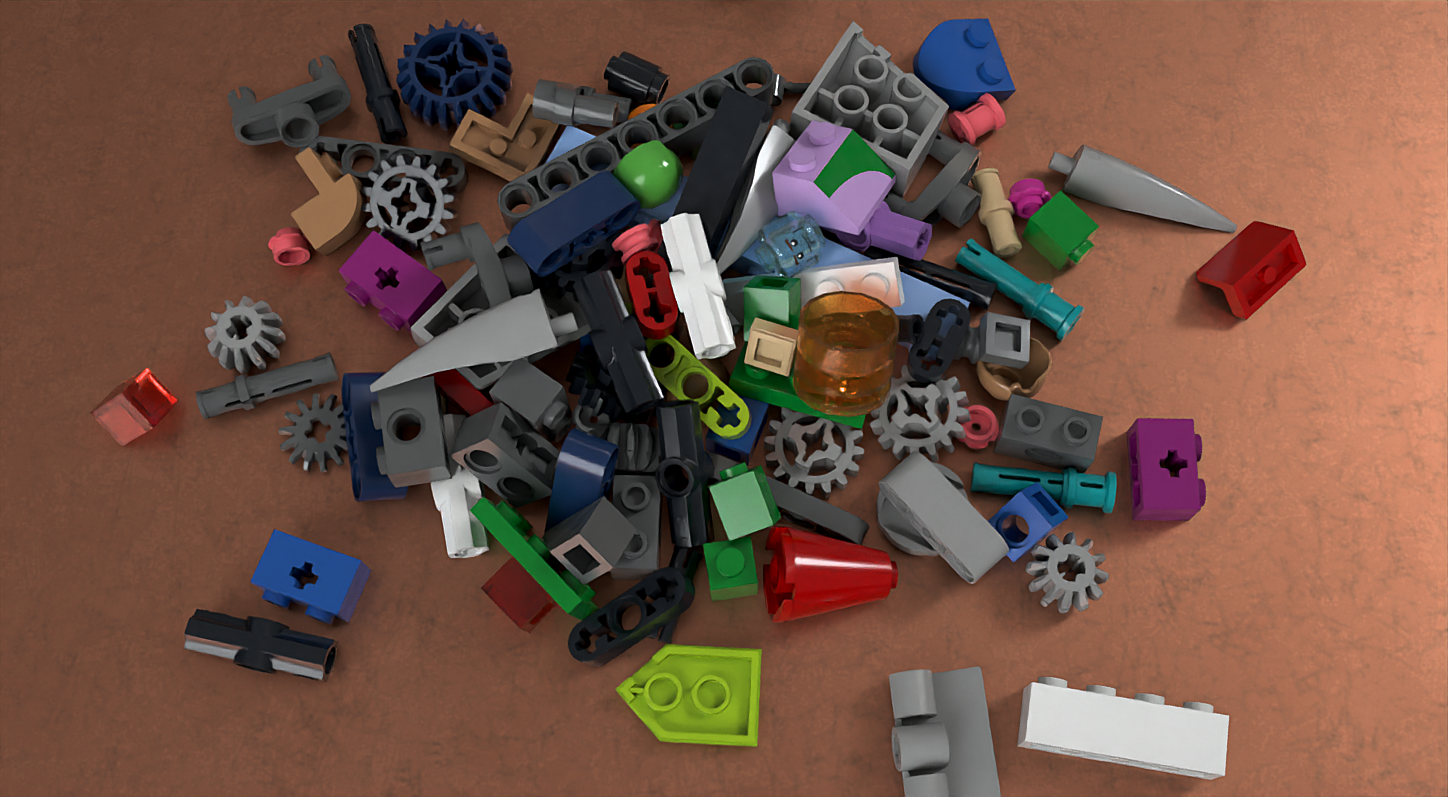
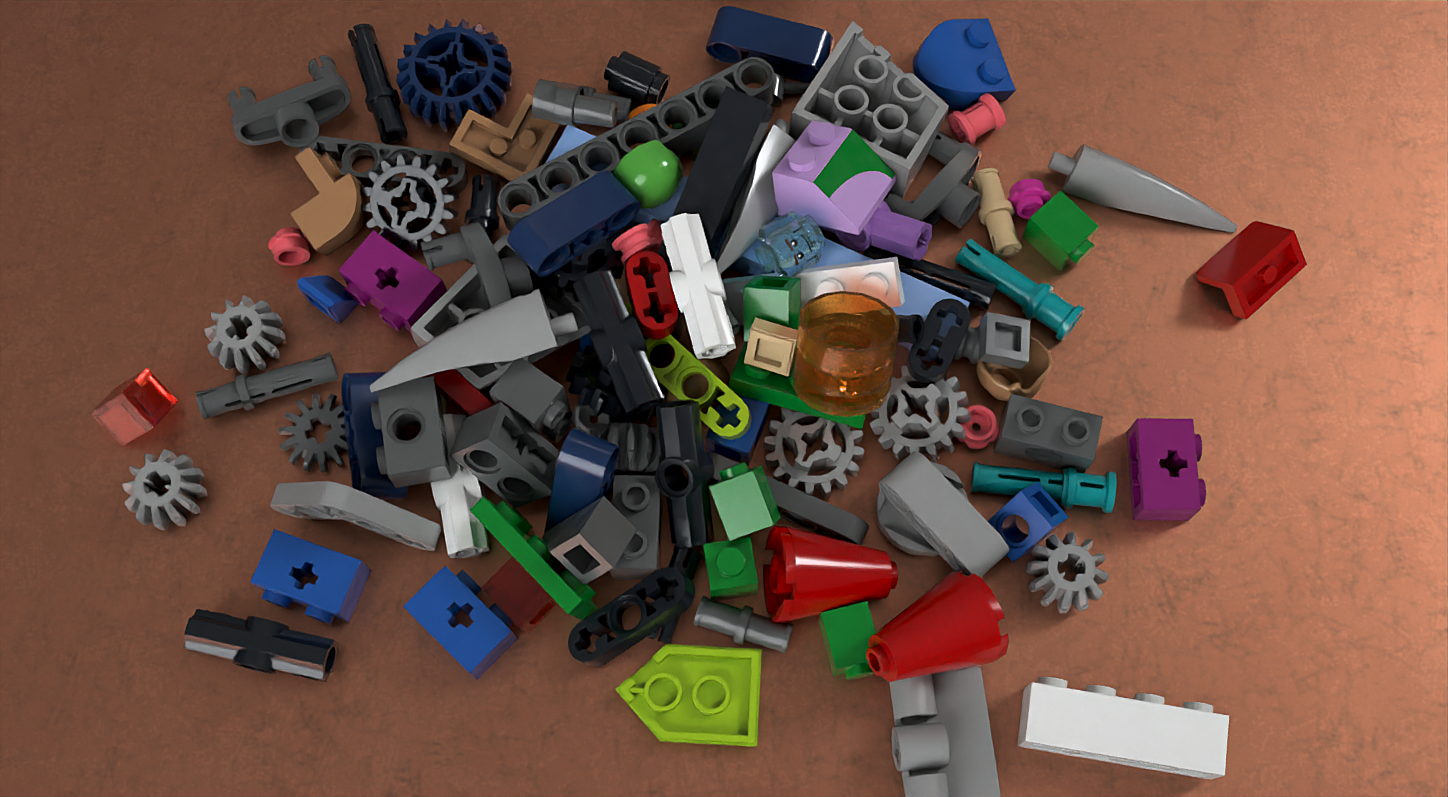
none -> light grey gear [122,449,207,530]
none -> light grey beam [270,481,442,551]
none -> blue slope [296,275,359,323]
none -> blue brick [403,566,518,680]
none -> black pin [464,174,500,264]
none -> dark grey pin [694,596,794,654]
none -> dark blue beam [706,6,835,83]
none -> green brick [818,601,876,680]
none -> red cone [866,569,1009,682]

